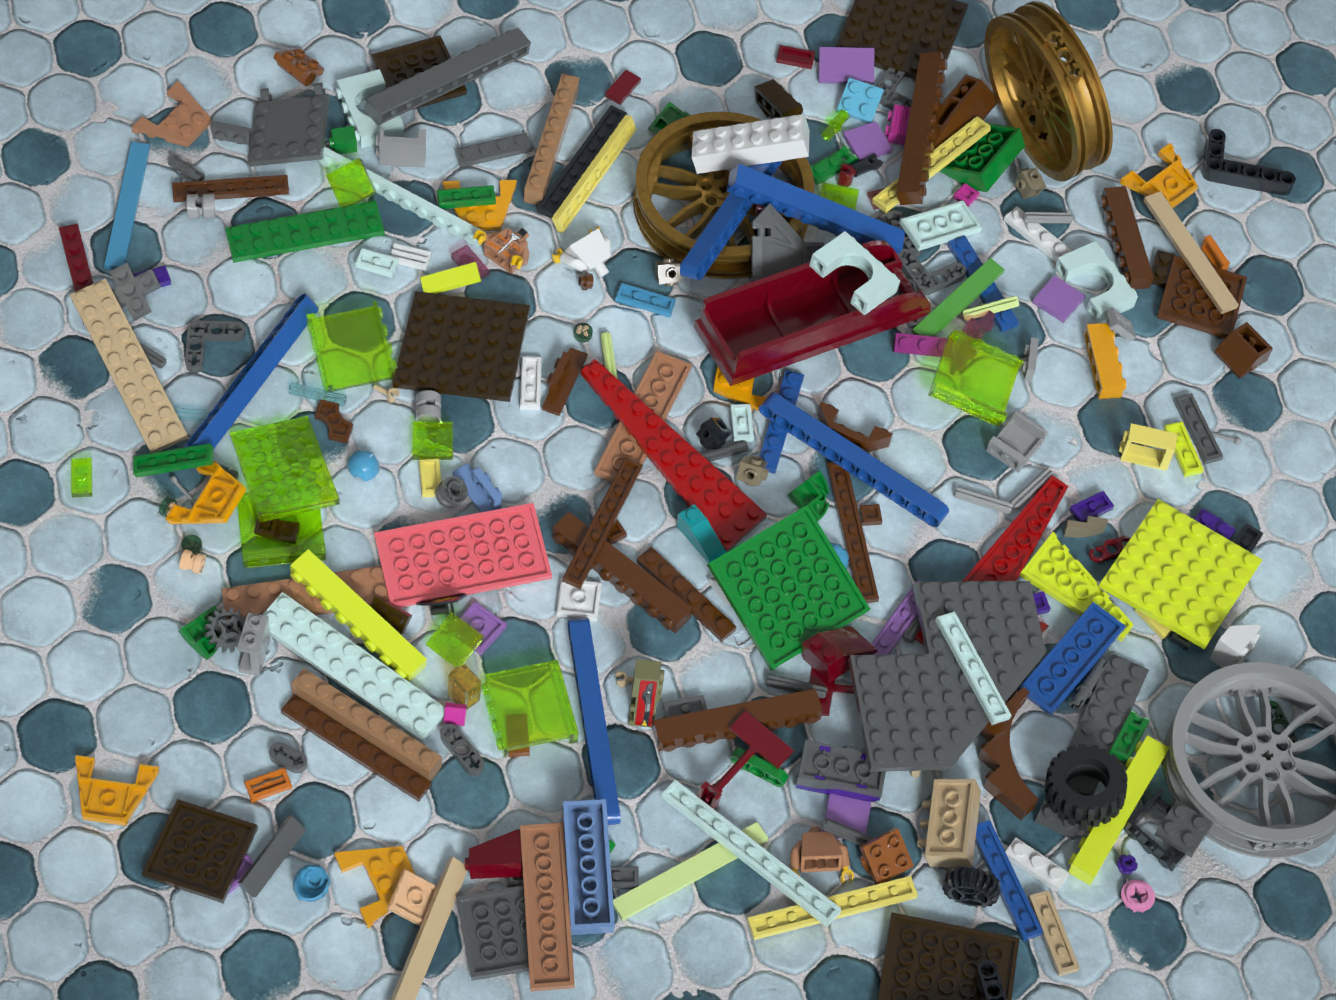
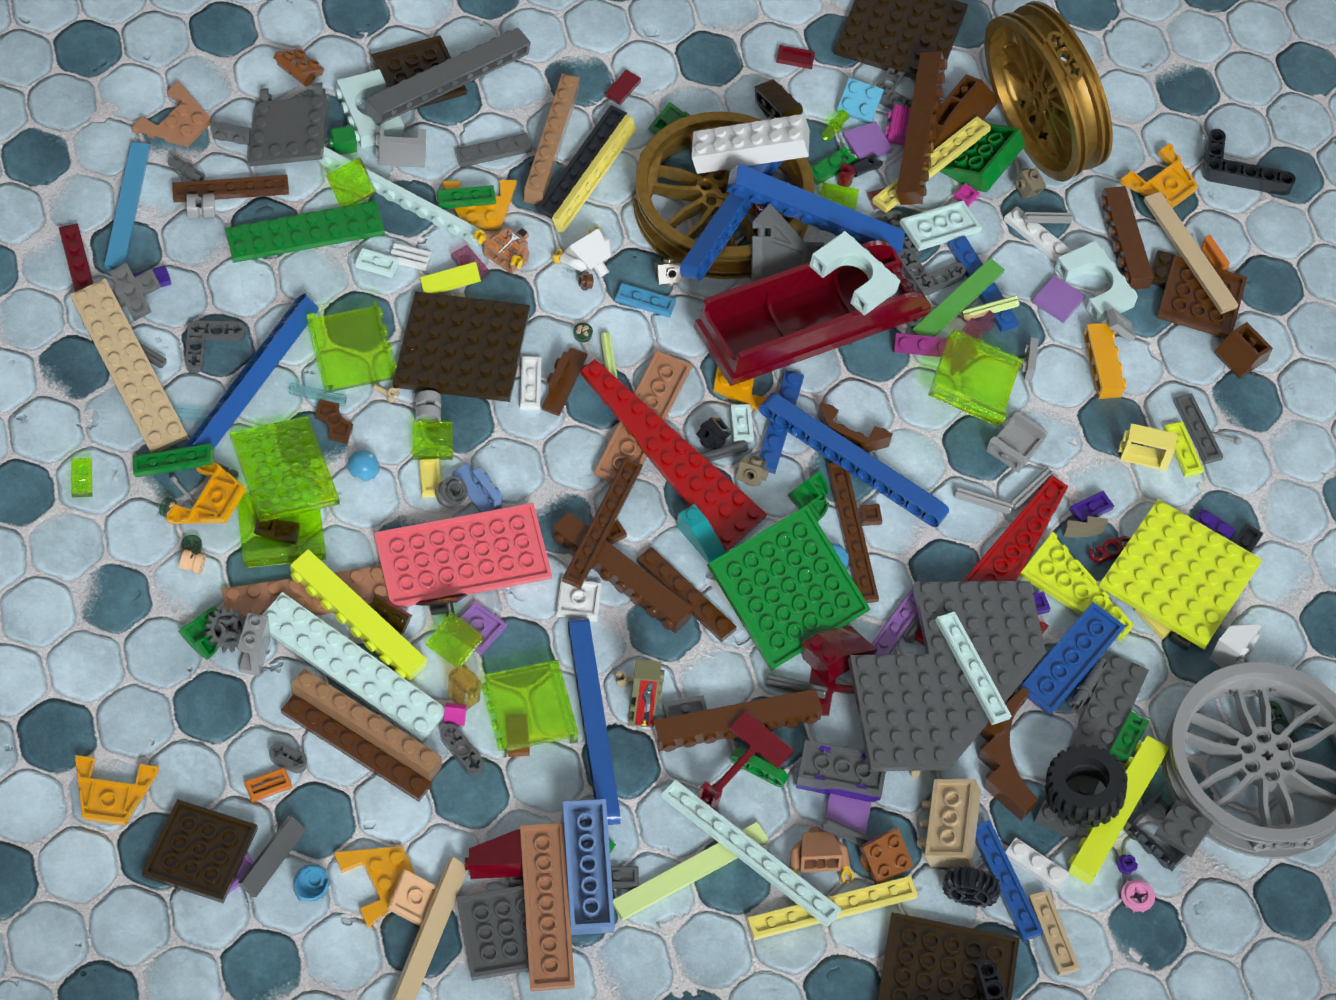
medium lavender tile [819,47,874,84] -> none

